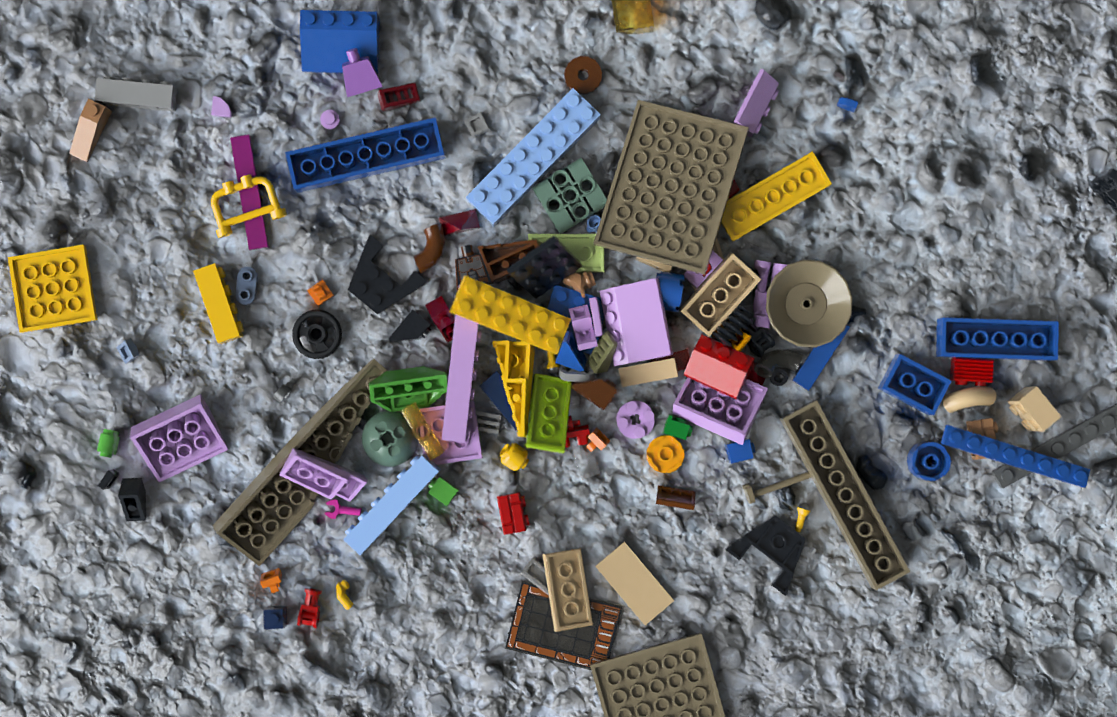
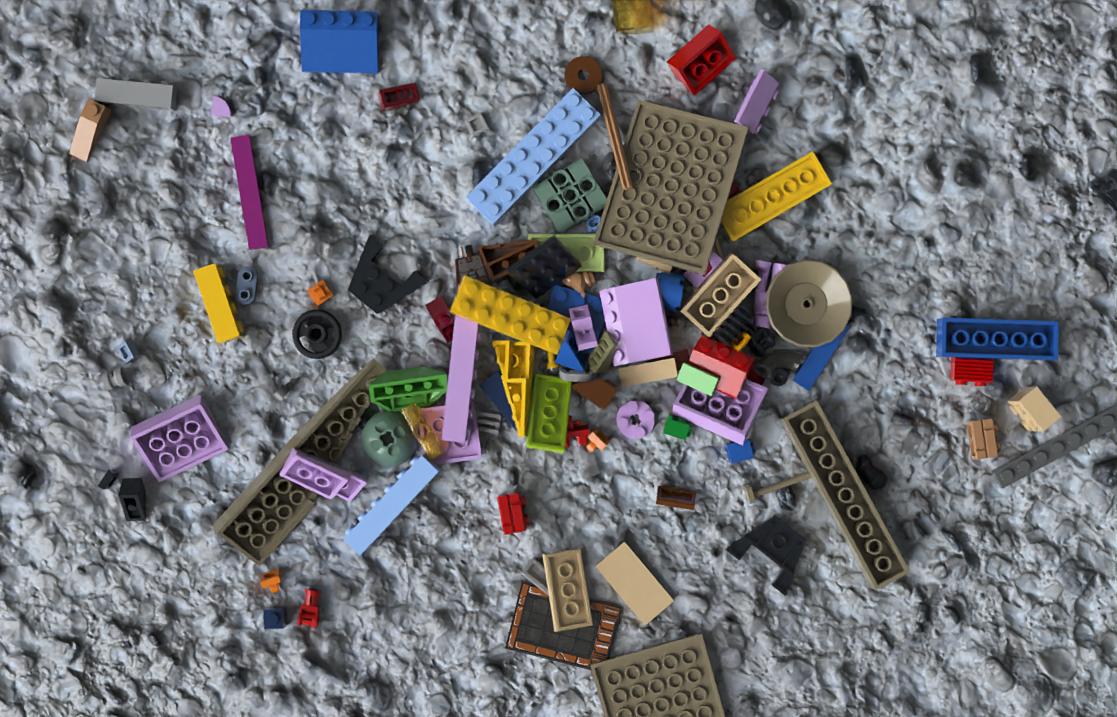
yellow plate [8,245,98,333] -> none
bright green brick [97,429,120,458] -> none
yellow bar [211,174,287,238] -> none
blue brick [285,117,446,193] -> none
lavender plate [320,110,340,129] -> none
dark pink bar [324,499,361,519] -> none
yellow arm [336,580,354,610] -> none
medium lavender torso [342,48,382,97] -> none
black slope [388,309,432,342] -> none
reddish brown cylinder [413,223,446,273] -> none
bright green brick [428,476,459,506] -> none
dark red slope [439,209,480,236] -> none
yellow head [499,442,529,471] -> none
lavender tile [589,297,603,337] -> none
light orange tile [646,435,685,473] -> none
yellow piece [795,503,811,532] -> none
blue tile [837,97,858,113] -> none
blue brick [877,354,952,415] -> none
blue brick [907,442,951,481] -> none
blue plate [941,425,1091,488] -> none
tan cylinder [942,386,997,413] -> none
none -> light grey wheel [101,367,127,390]
none -> medium nougat axle [597,83,633,190]
none -> red slope [667,24,737,96]
none -> tile [676,362,720,396]

